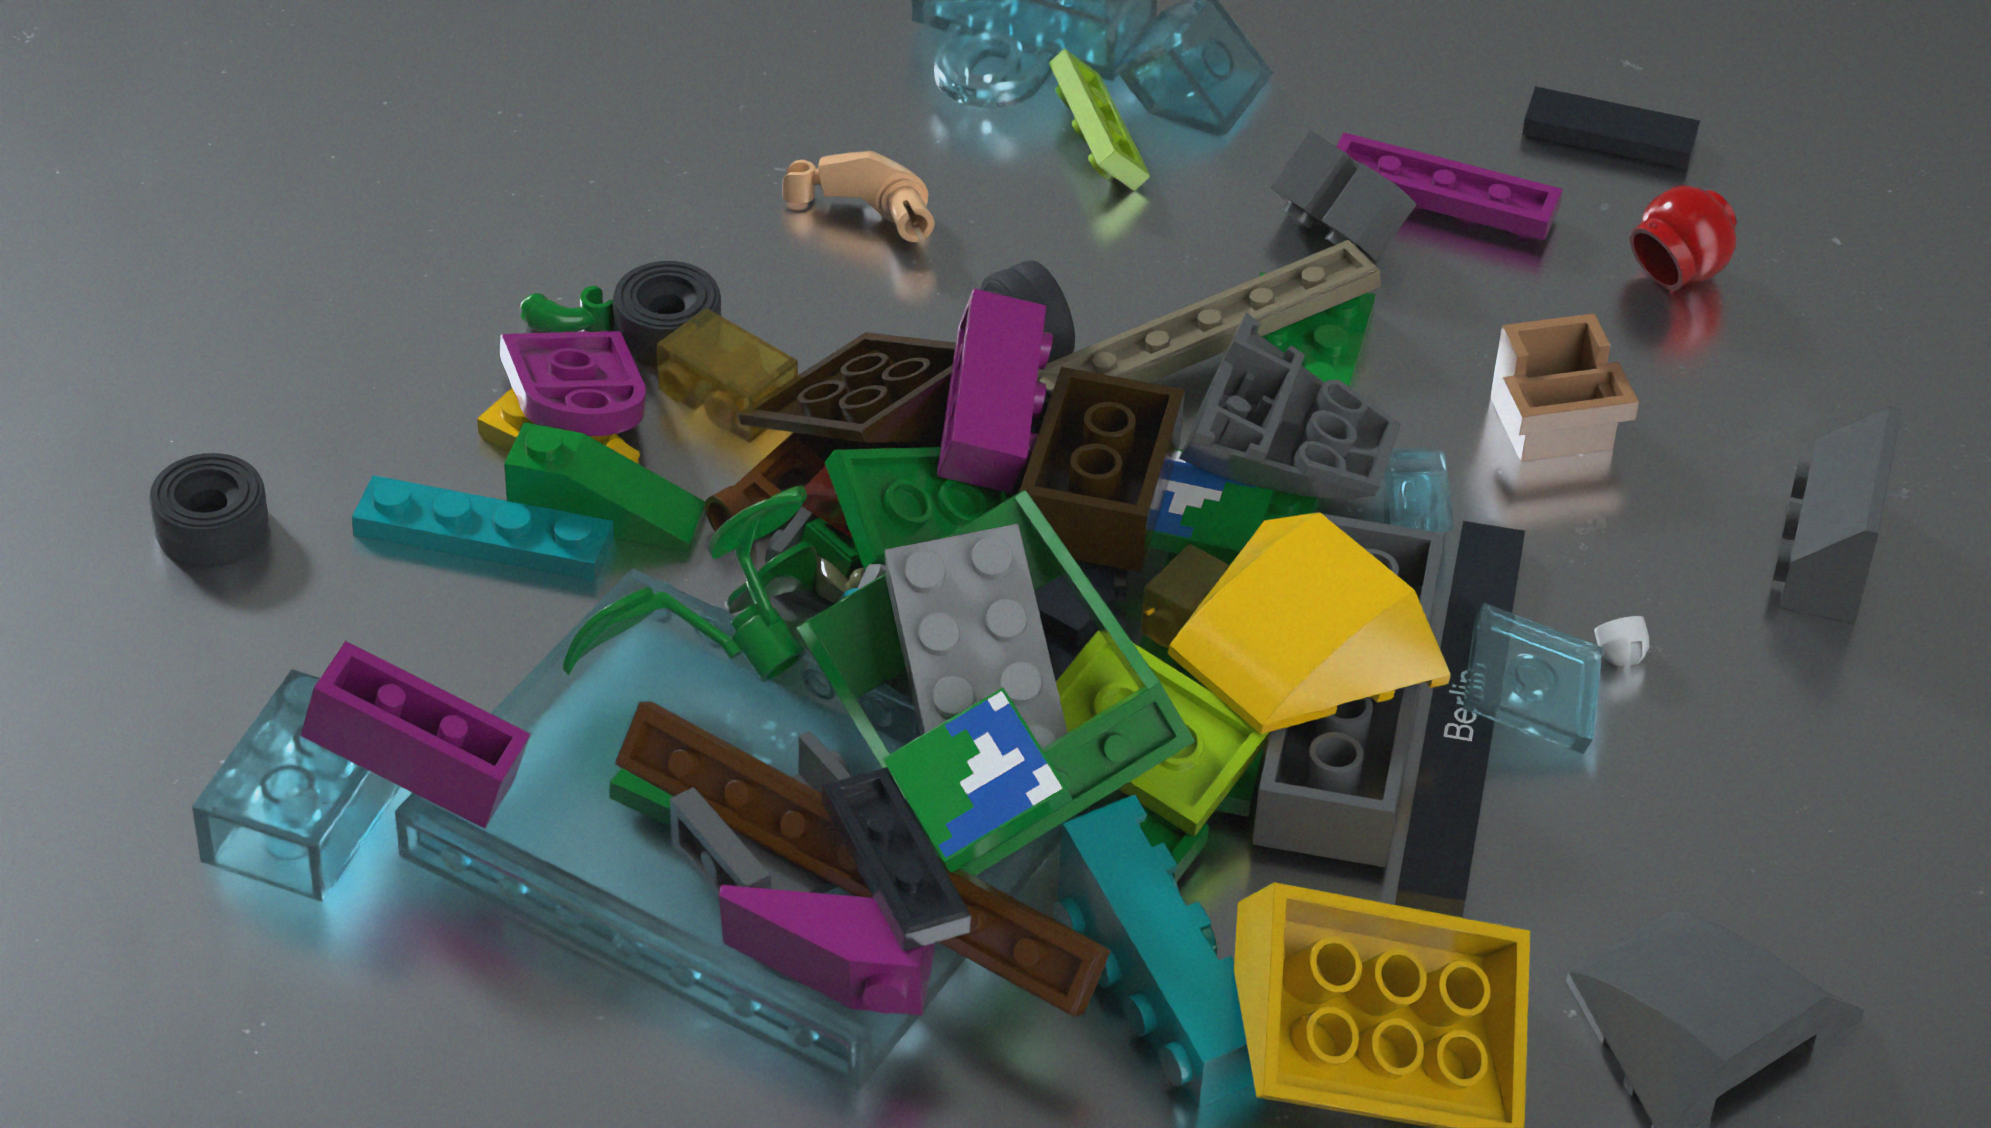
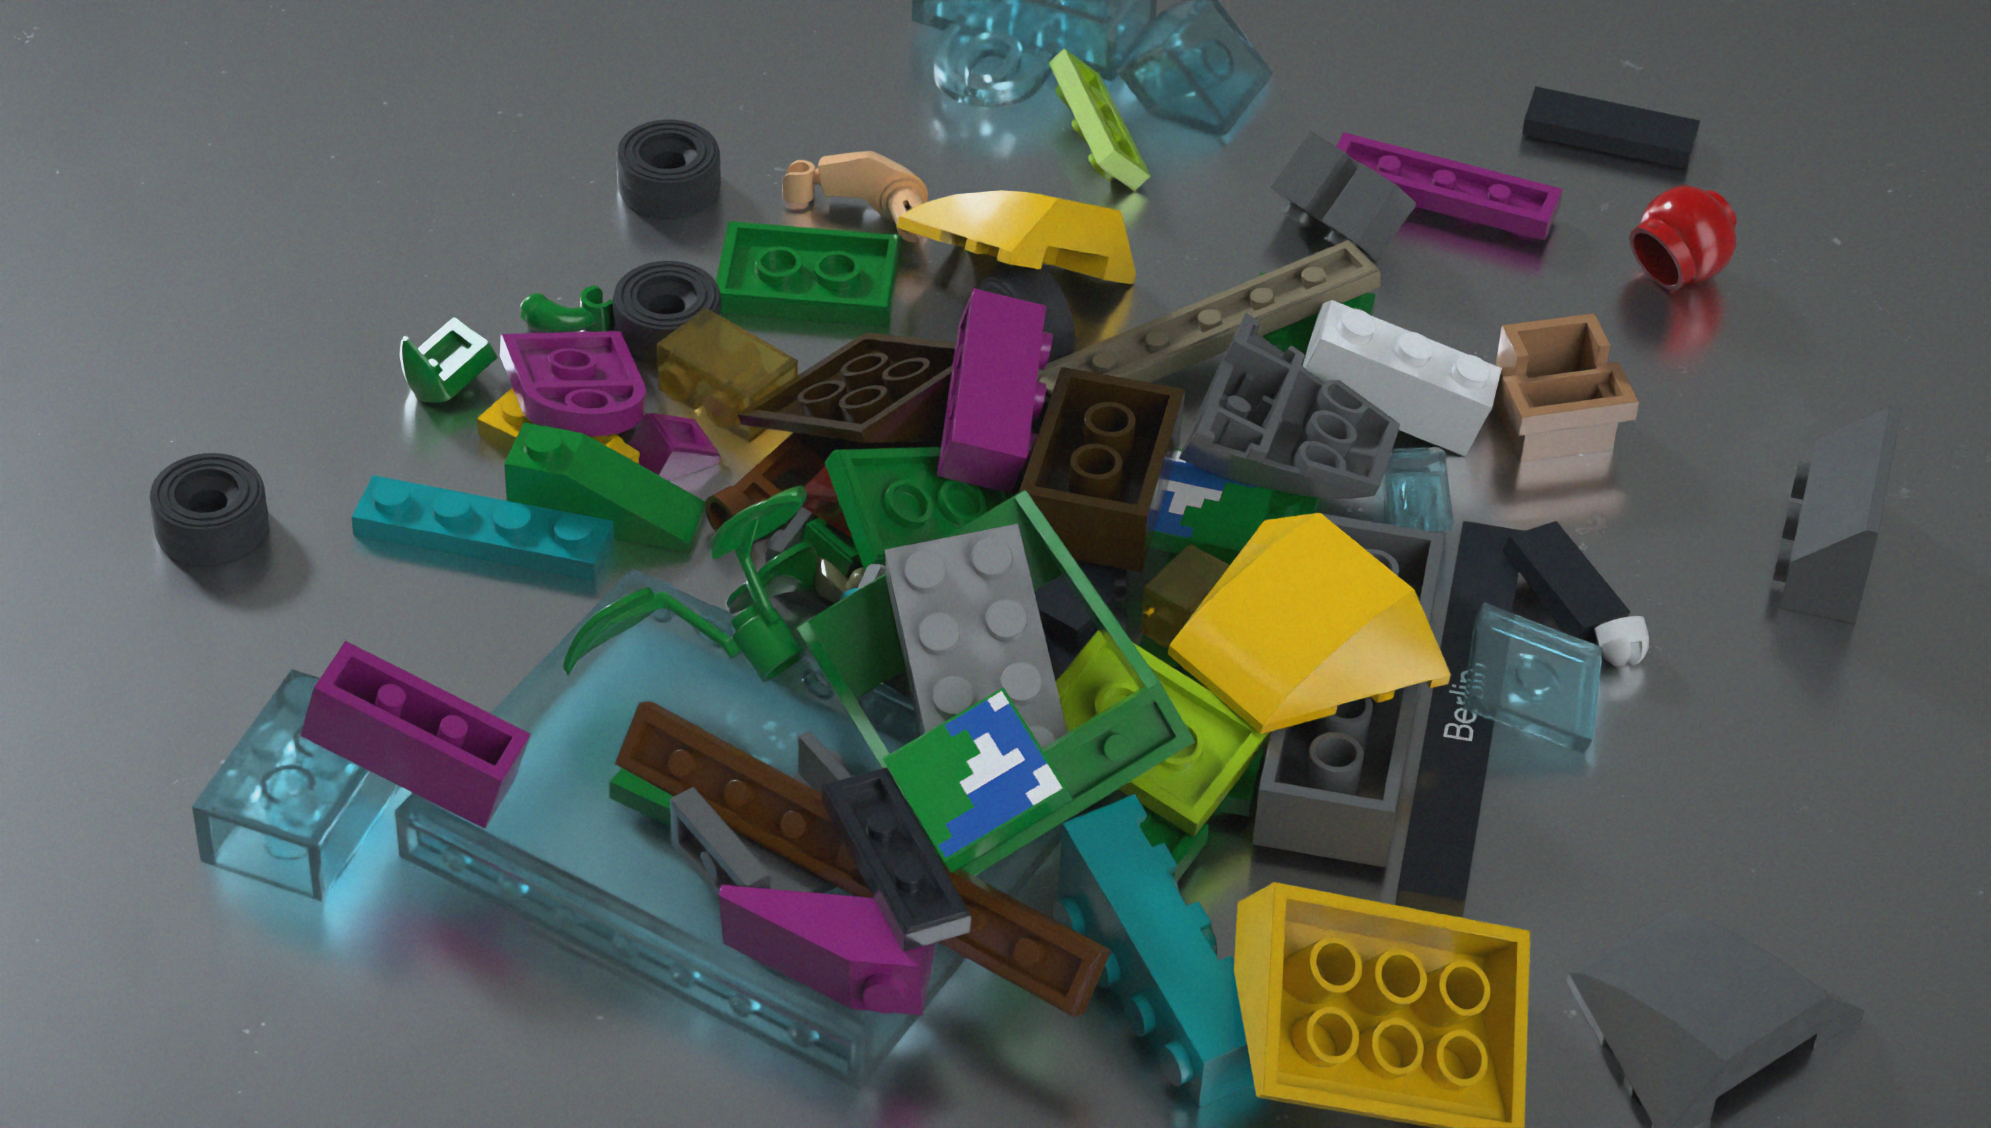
none -> green plate [399,317,498,403]
none -> black tyre [616,119,721,219]
none -> magenta slope [629,413,721,481]
none -> green tile [716,221,902,327]
none -> yellow wedge [896,190,1136,285]
none -> white slope [1303,300,1502,456]
none -> black tile [1502,521,1630,642]

